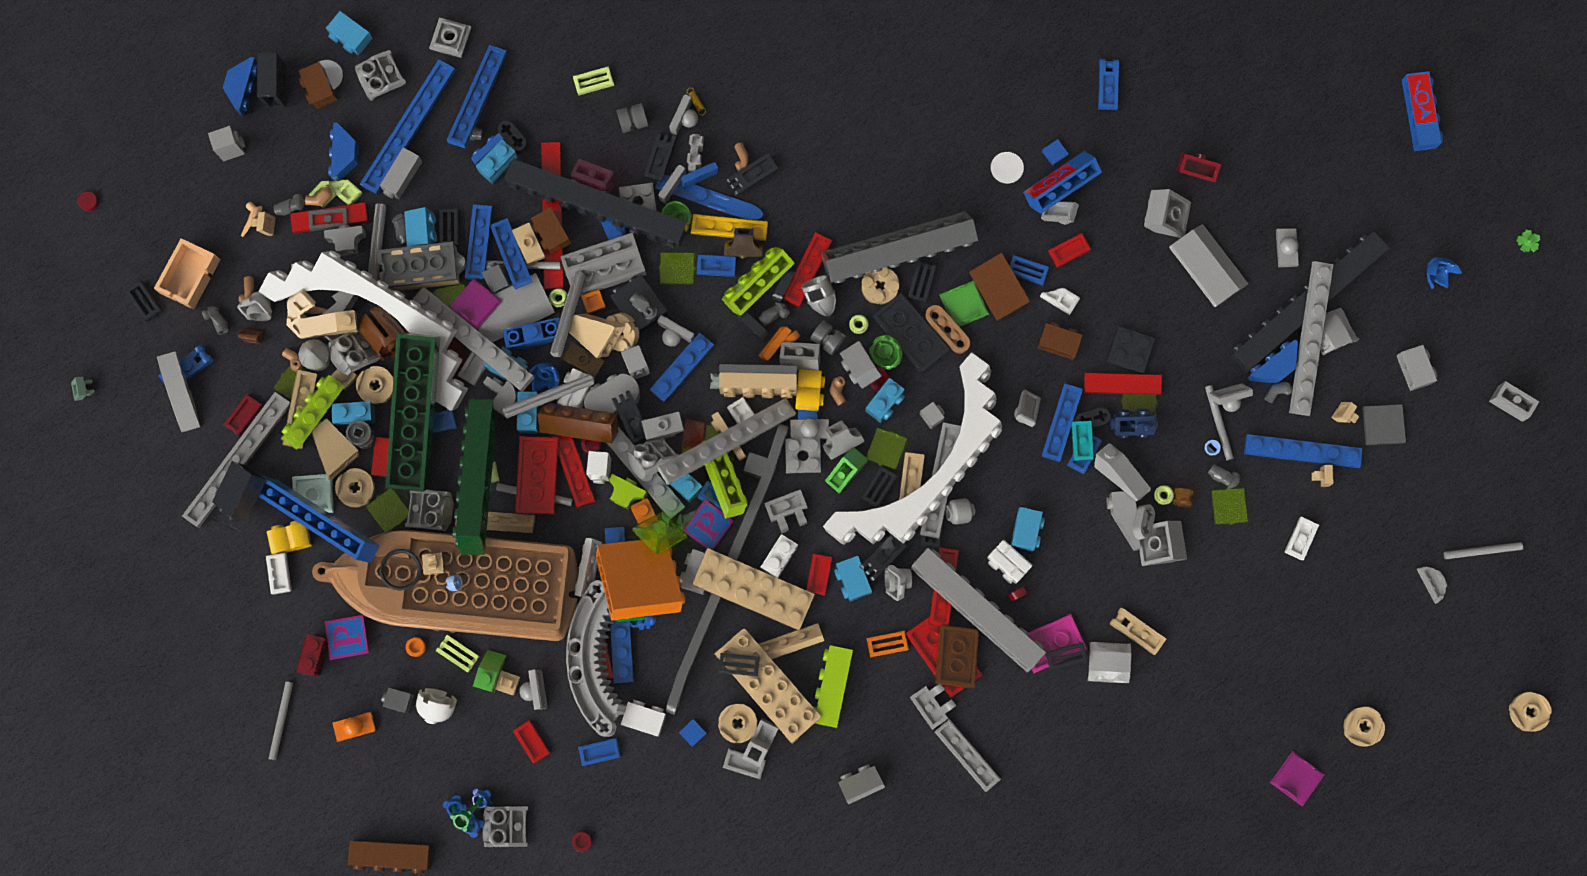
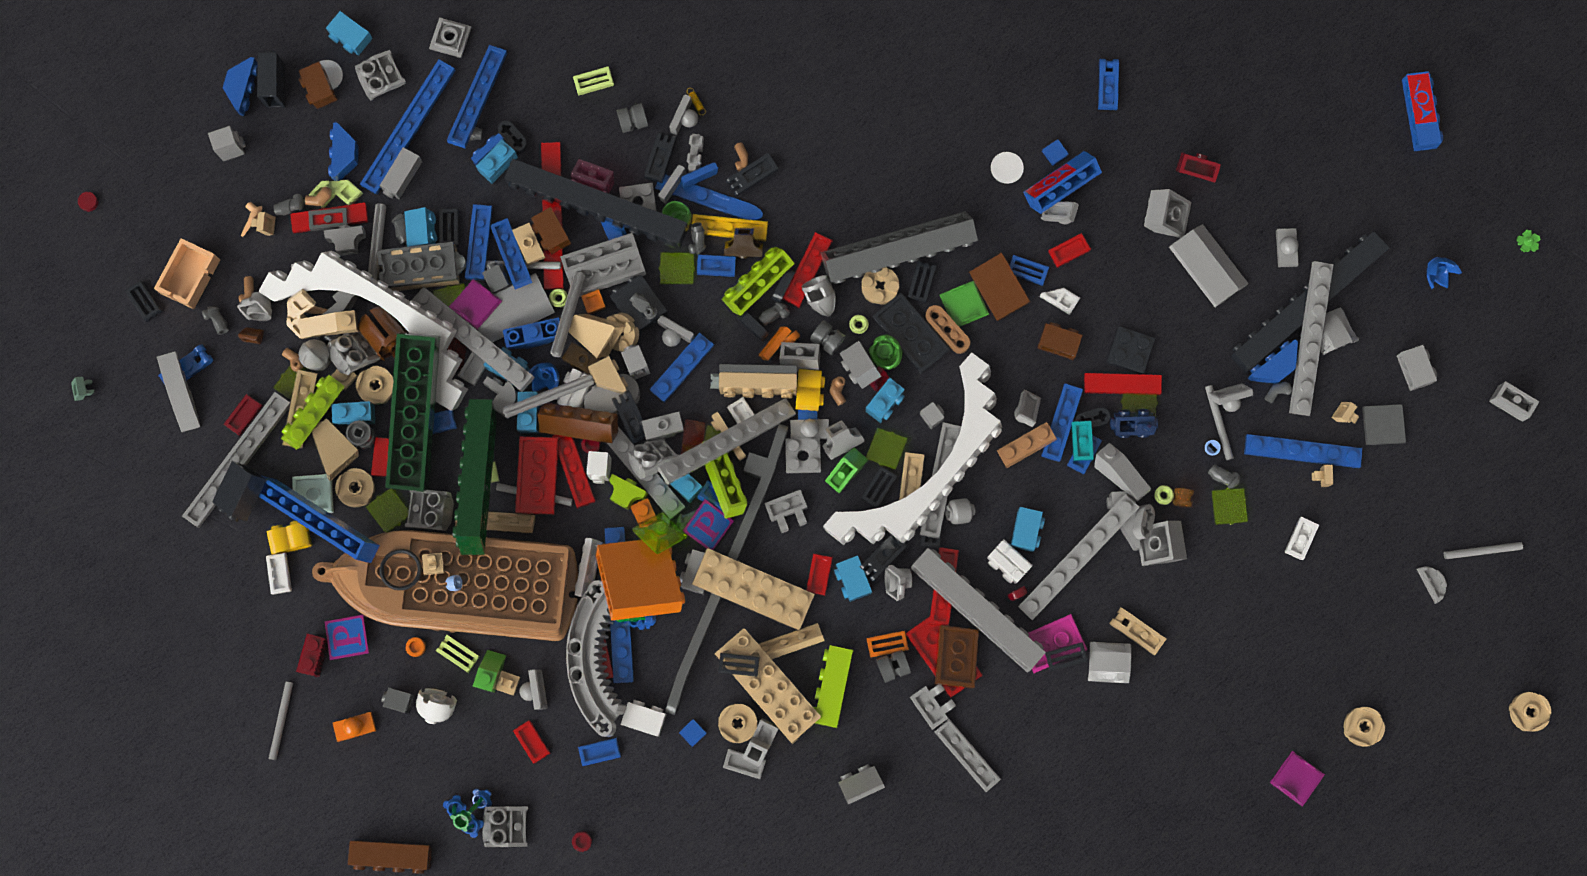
white brick [761,534,798,578] -> none
none -> tan slope [588,356,628,394]
none -> dark grey arm [688,222,707,254]
none -> dark grey wheel [876,650,911,683]
none -> medium nougat plate [997,422,1057,468]
none -> light grey plate [1018,494,1140,620]

